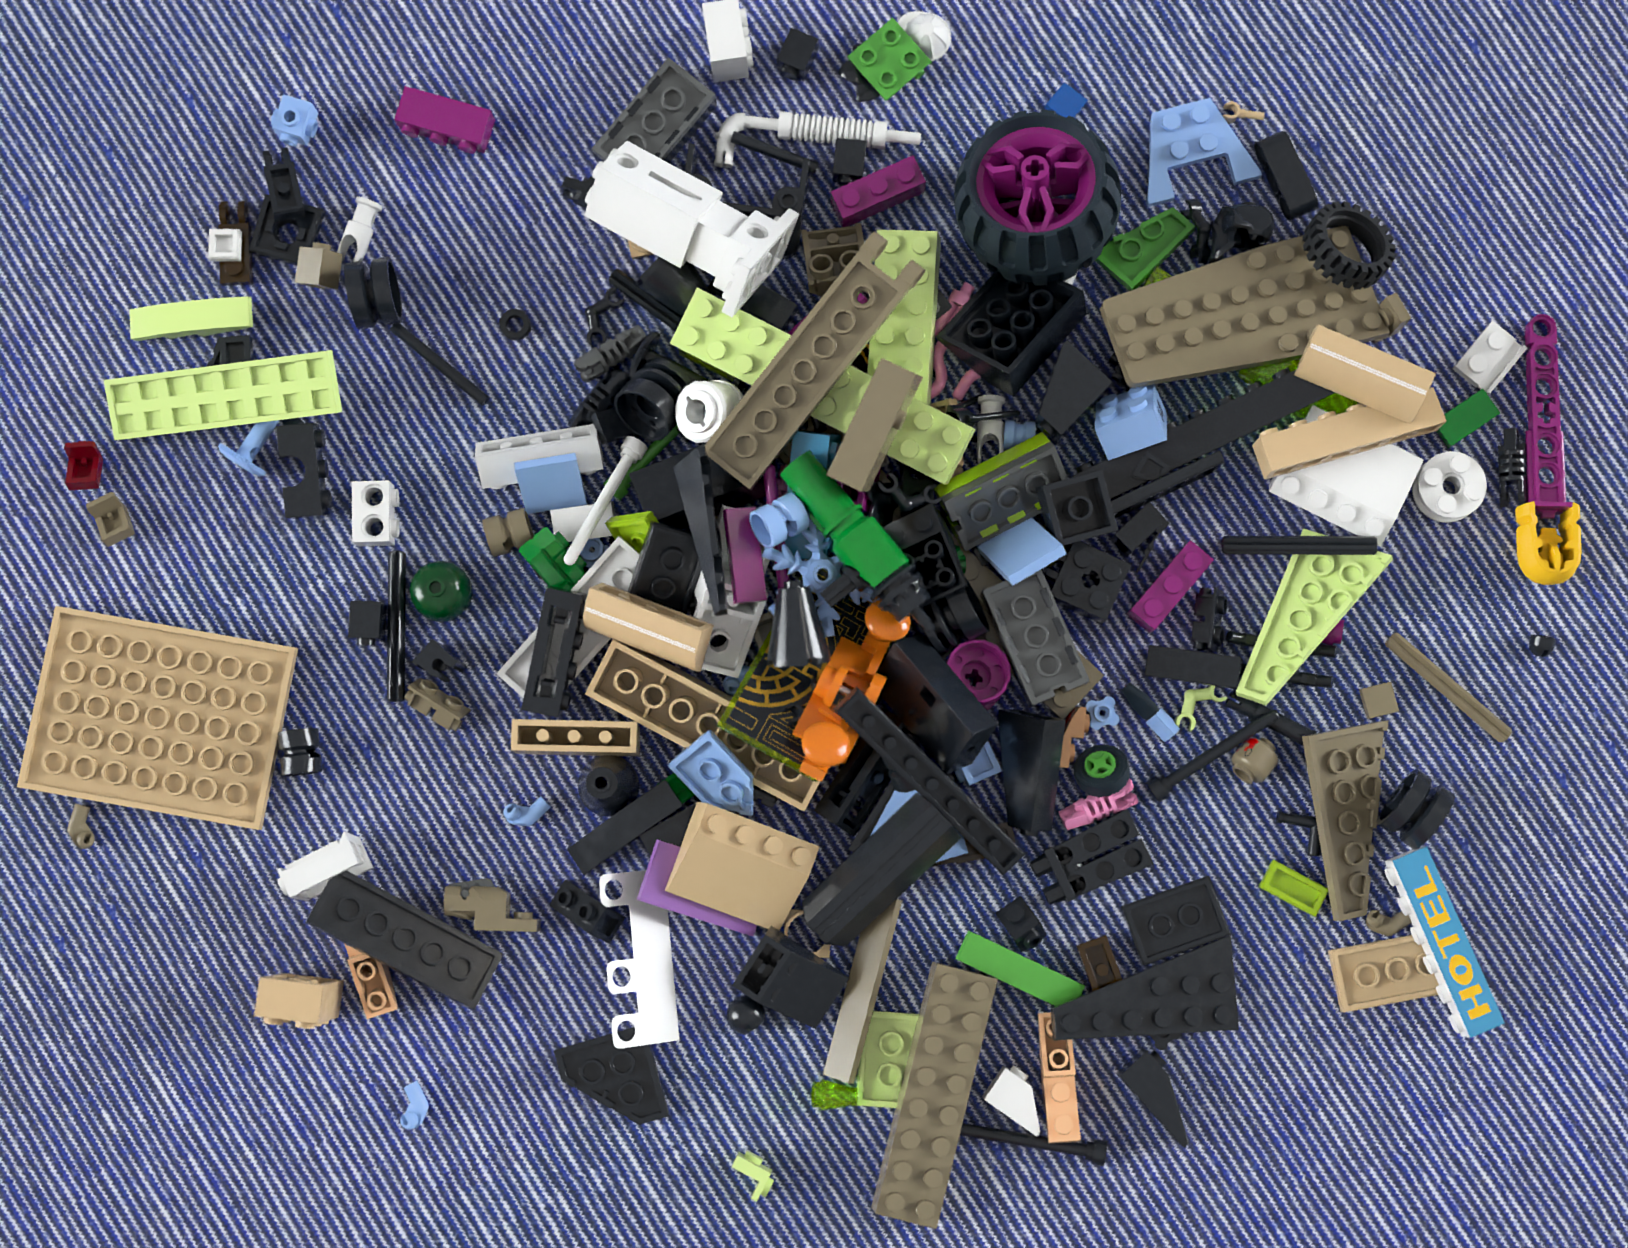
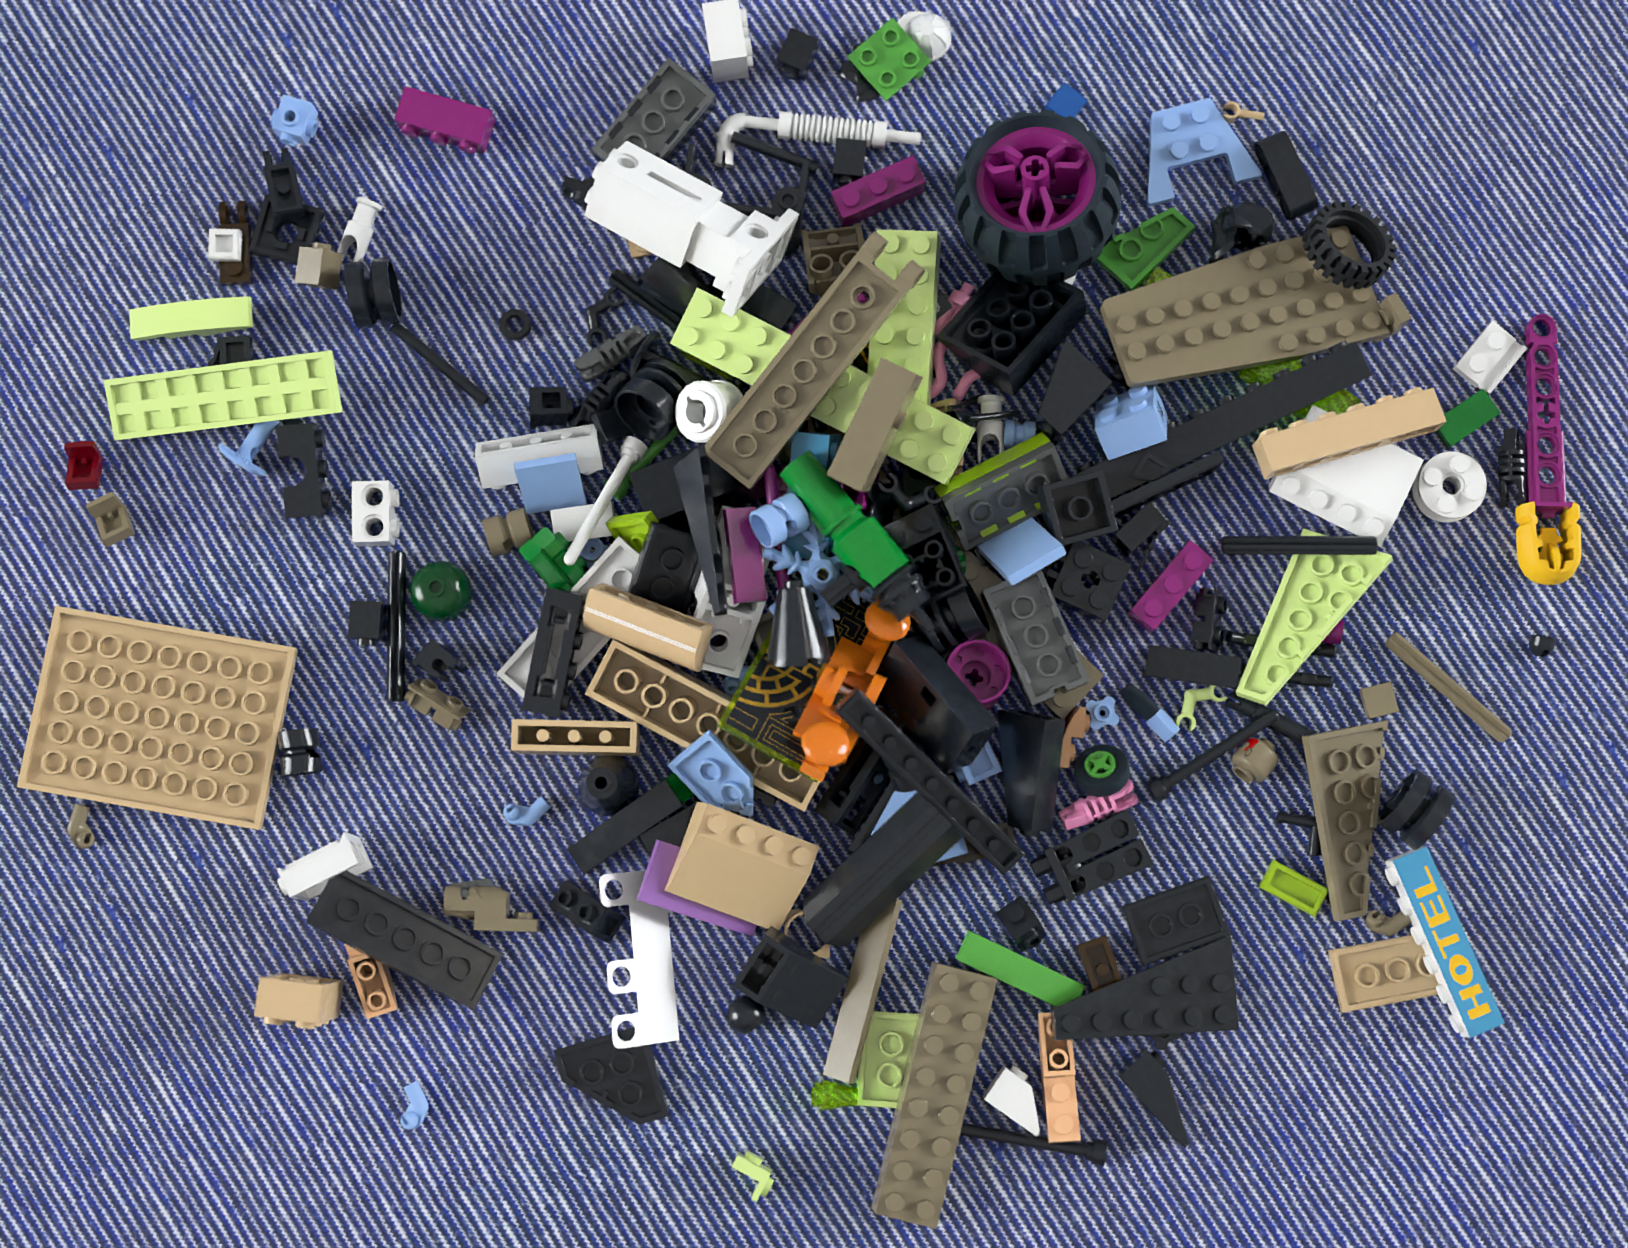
black arm [1180,199,1212,263] -> none
tan brick [1294,324,1436,424] -> none
none -> black brick [529,387,573,429]

